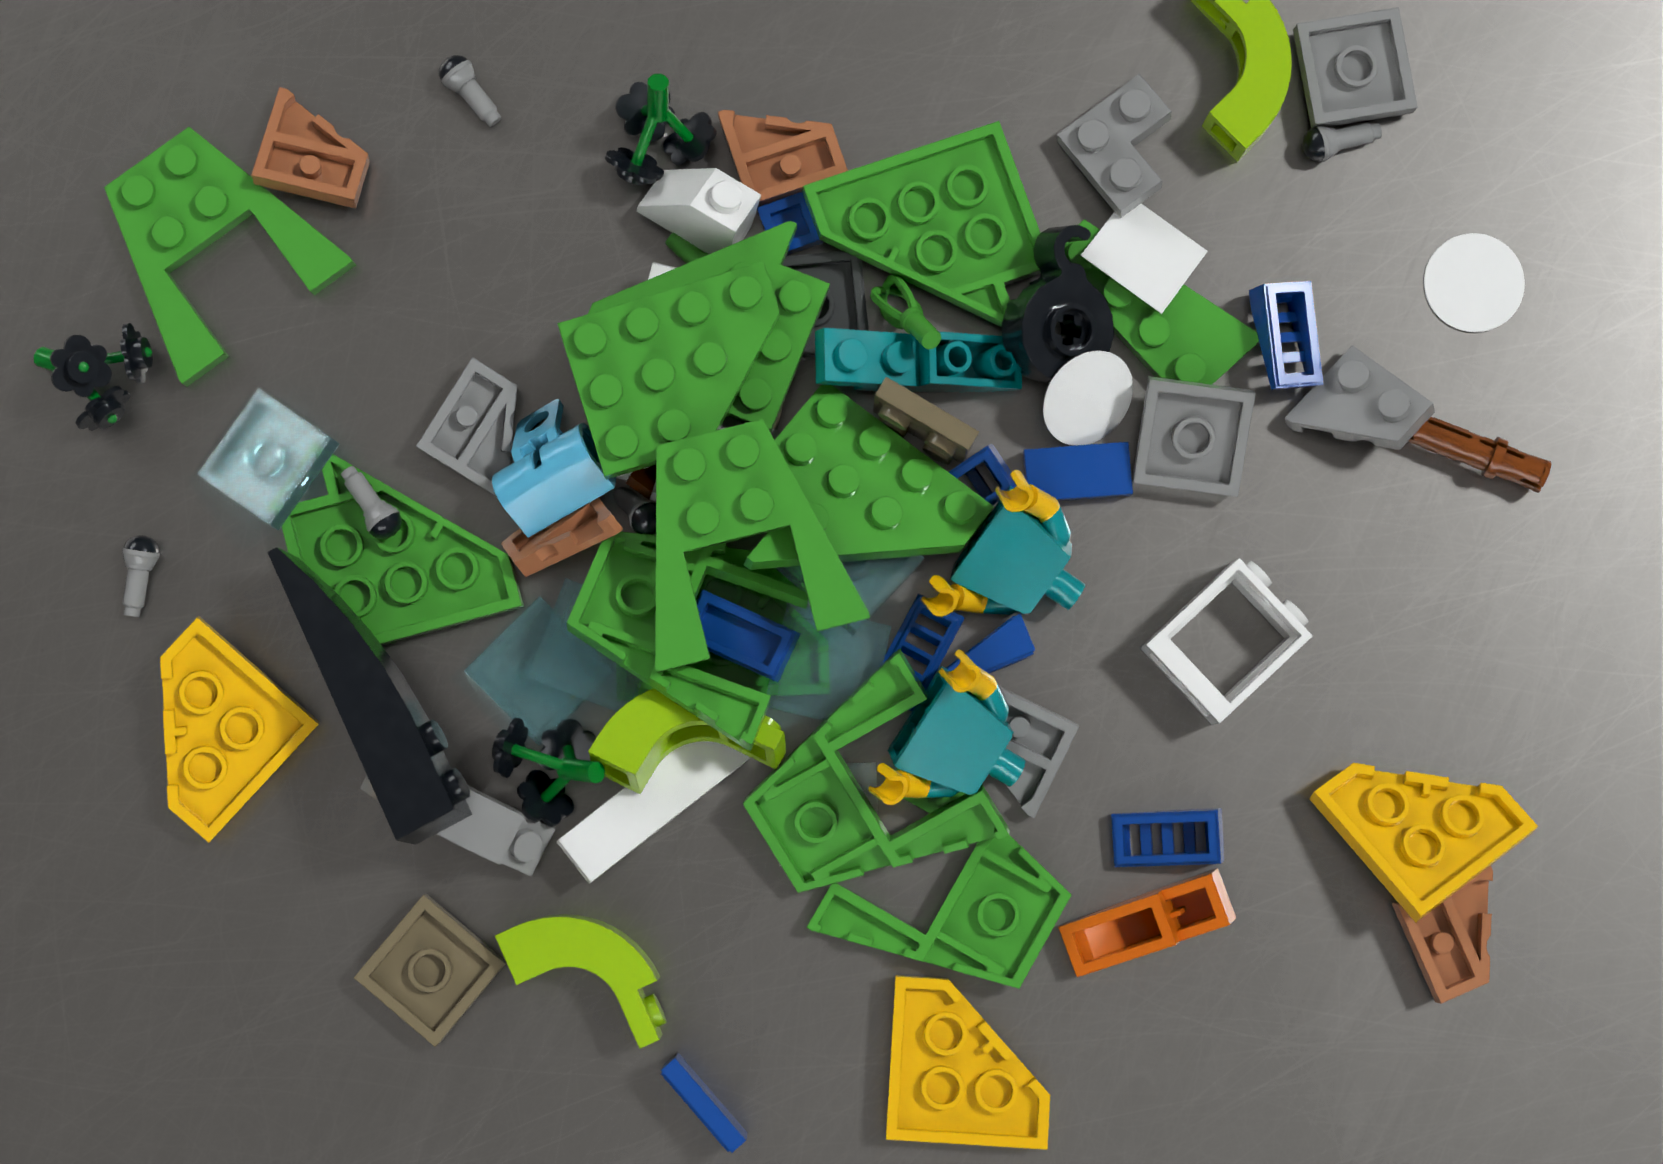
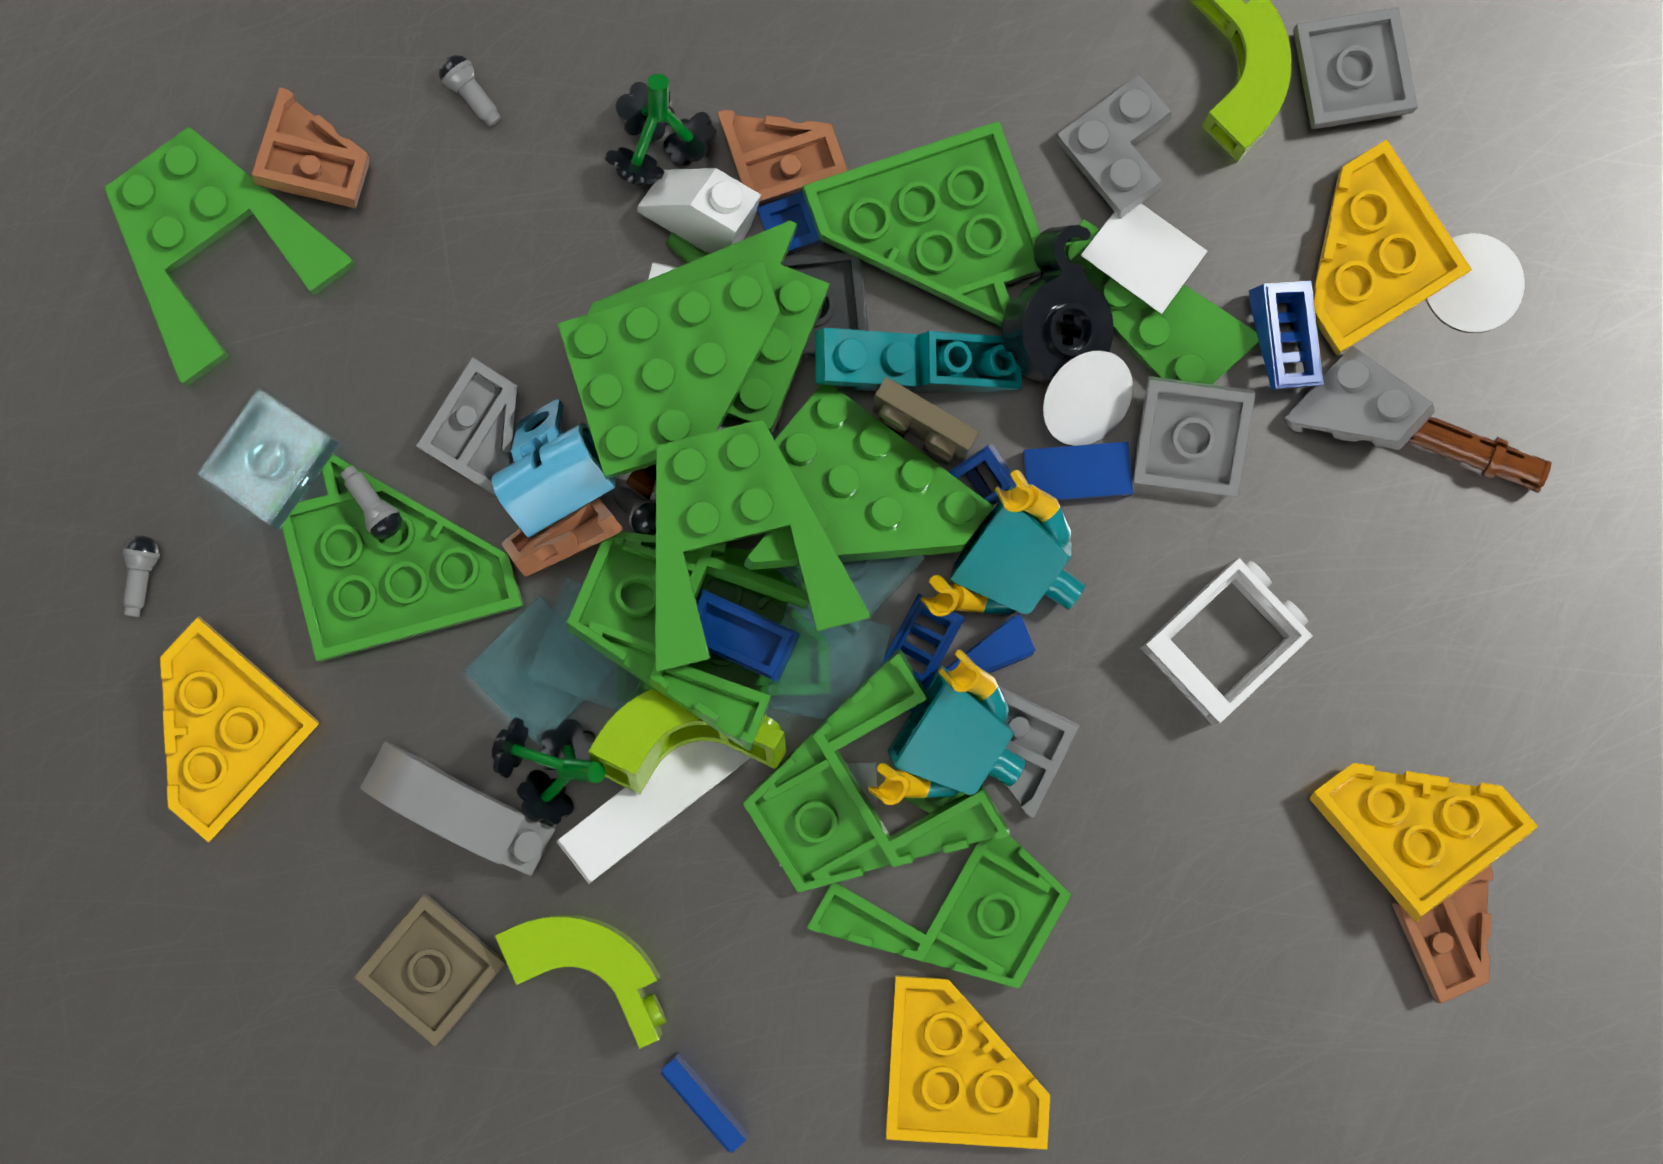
black plant [34,323,153,431] -> none
black slope [268,547,472,845] -> none
bright green piece [870,275,941,349] -> none
orange slope [1058,868,1236,977] -> none
blue slope [1111,808,1225,867] -> none
light grey piece [1303,123,1382,162] -> none
none -> yellow plate [1313,139,1472,356]

